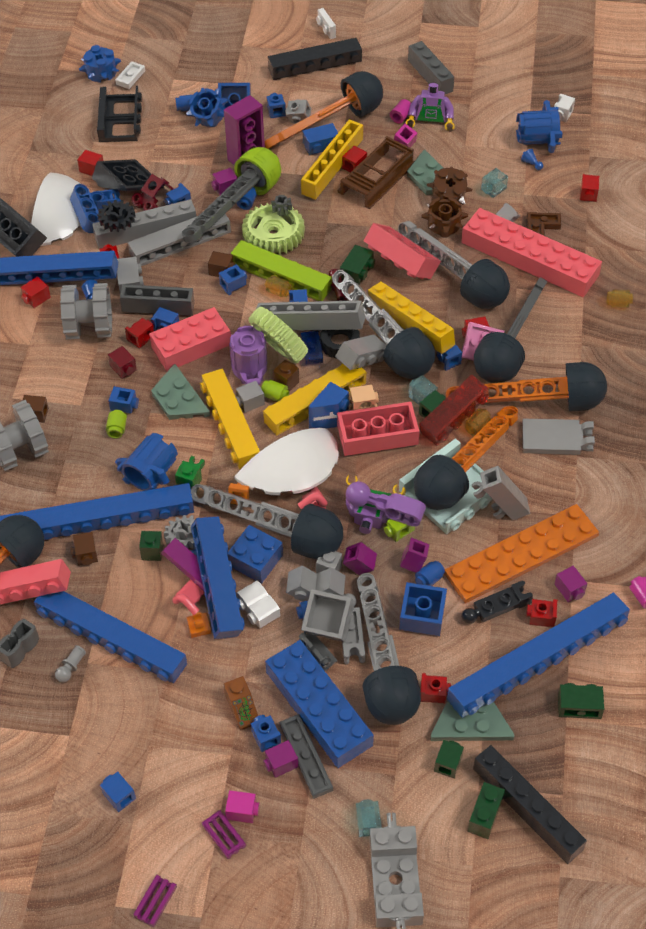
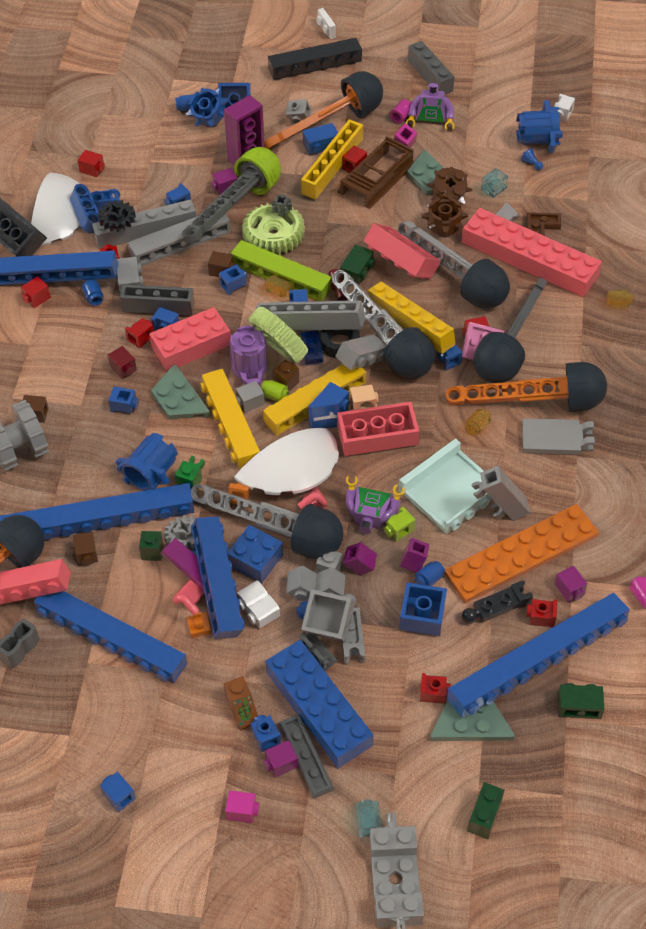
light grey pin [55,645,86,683] -> none
light grey piece [60,283,113,340] -> none
blue brick [79,45,121,82] -> none
black slope [92,159,164,191] -> none
black window [97,86,142,142] -> none
lime brick [106,410,127,439] -> none
white plate [115,61,145,89] -> none
dark red piece [132,174,174,211] -> none
magenta tile [133,874,177,927] -> none
magenta tile [202,810,246,859] -> none
blue brick [236,187,256,210] -> none
blue brick [266,93,286,119] -> none
medium lavender beam [346,481,426,526] -> none
black piece [357,573,421,725] -> none
clear light blue brick [408,375,438,405] -> none
black piece [414,406,518,510] -> none
clear red brick [419,374,489,446] -> none
dark green brick [419,390,449,424] -> none
dark green brick [434,740,464,779] -> none
black brick [473,745,587,864] -> none
red brick [580,174,600,202] -> none

